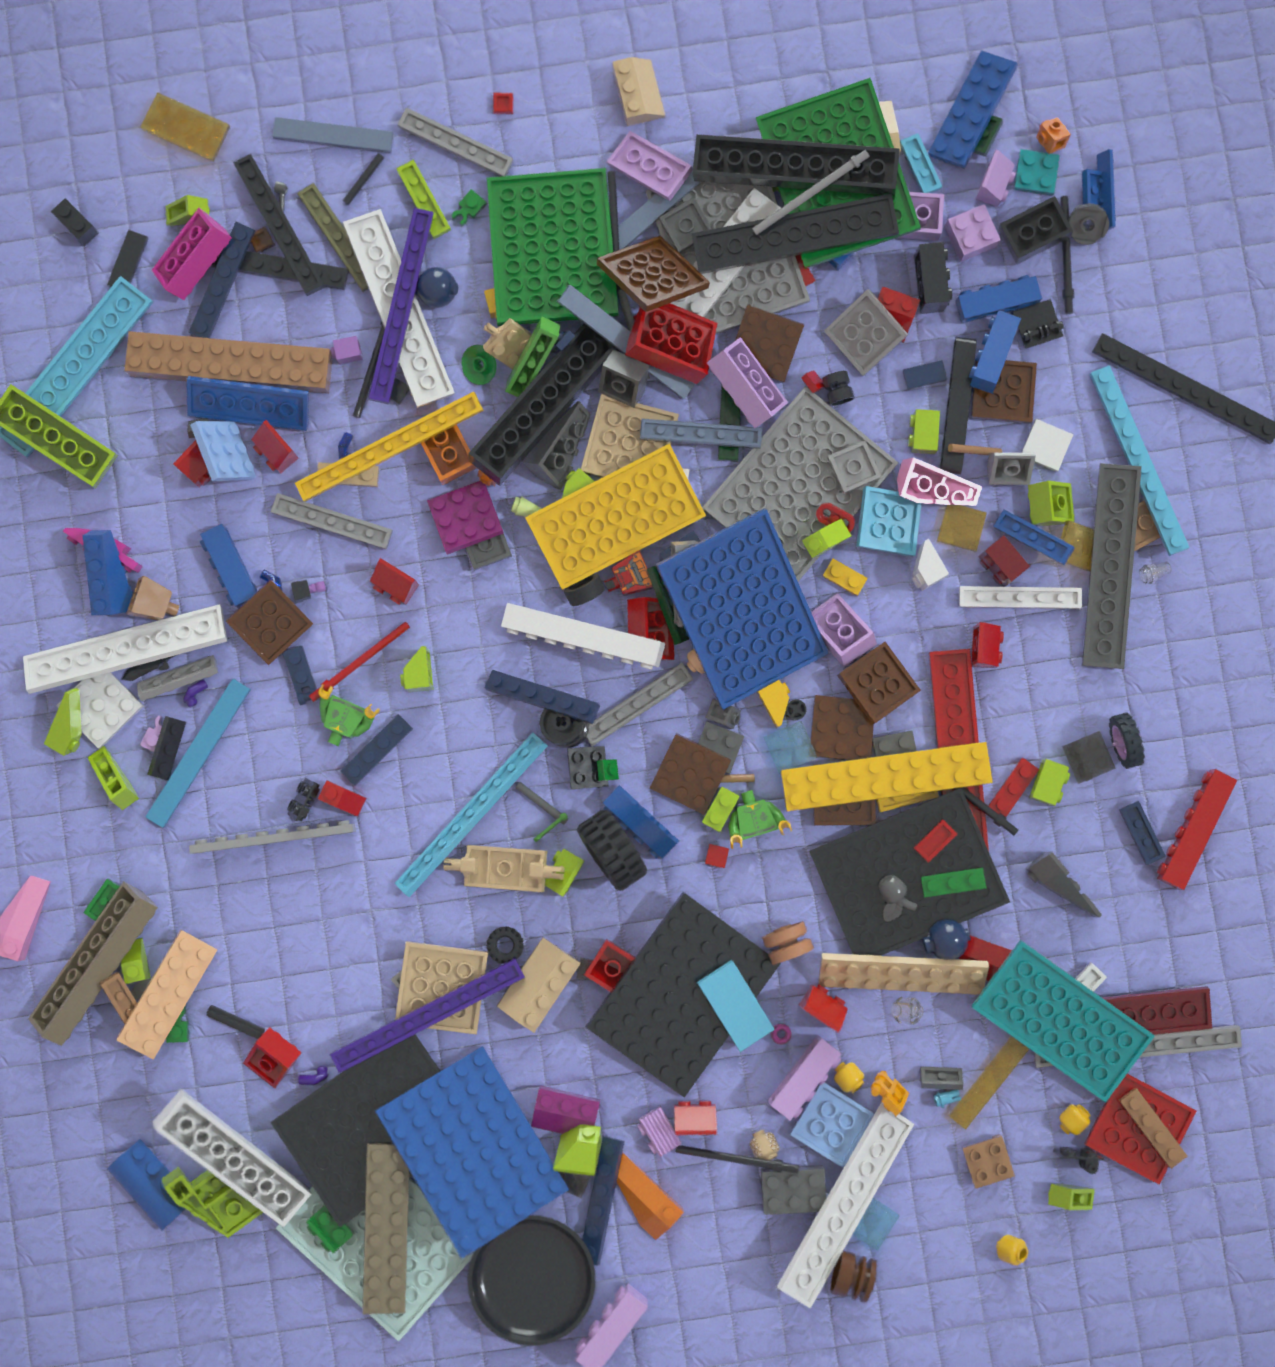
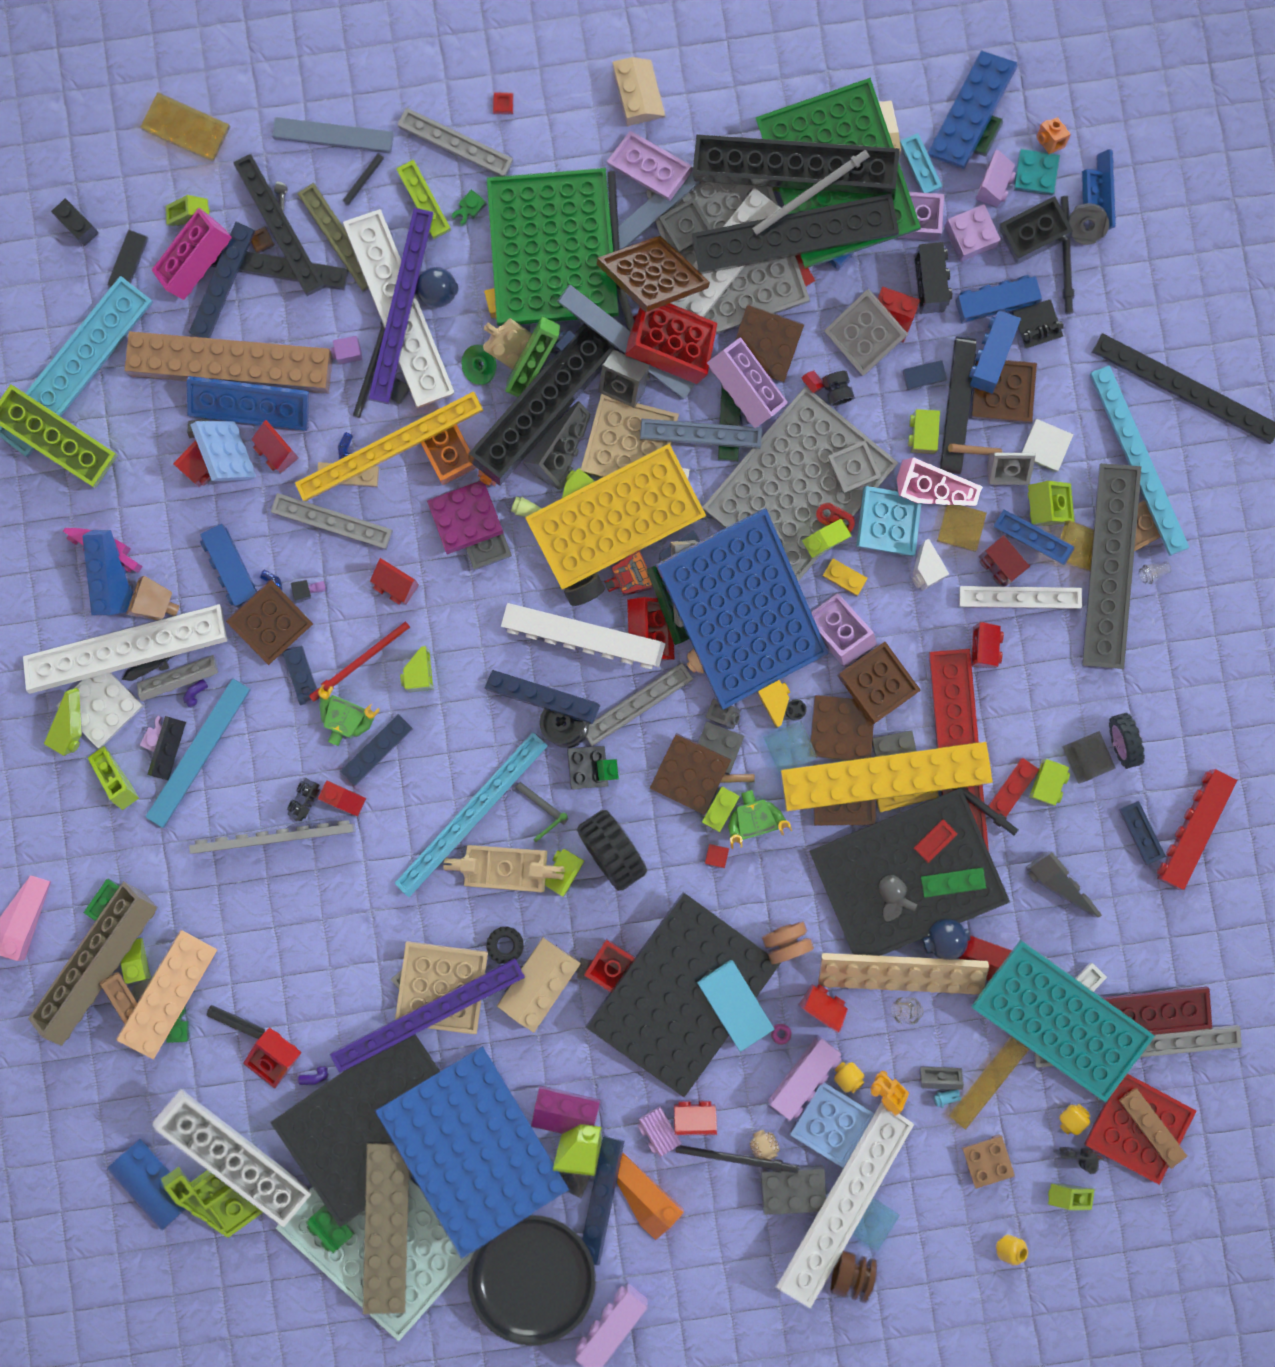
blue wedge [603,785,679,859] -> none

